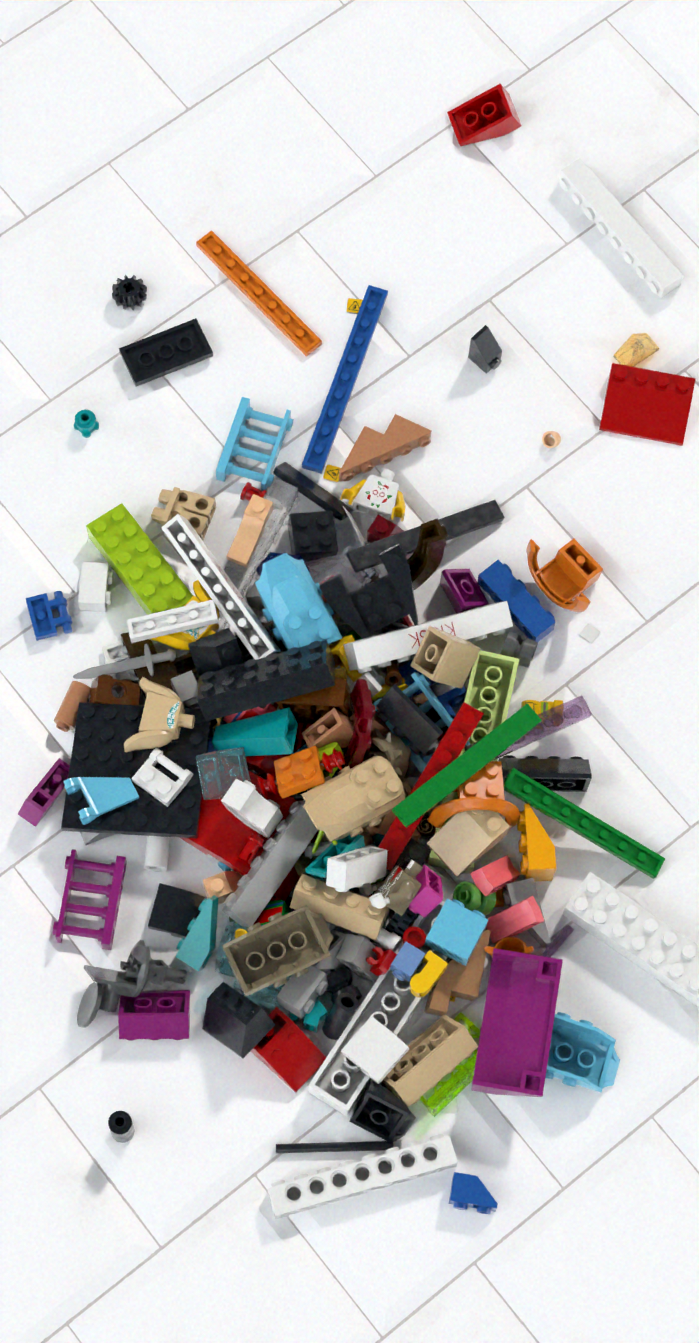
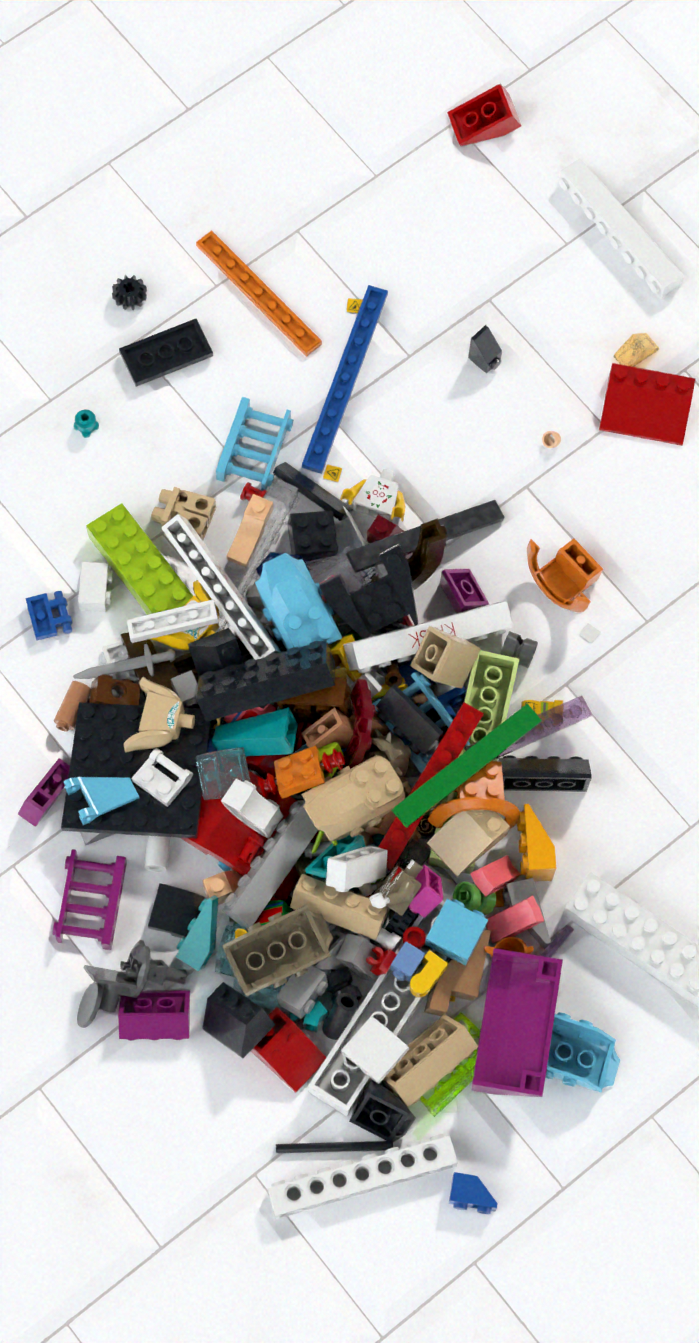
black brick [108,1111,135,1143] -> none
nougat slope [339,414,432,482] -> none
blue brick [477,559,556,642] -> none
green tile [503,768,665,879] -> none

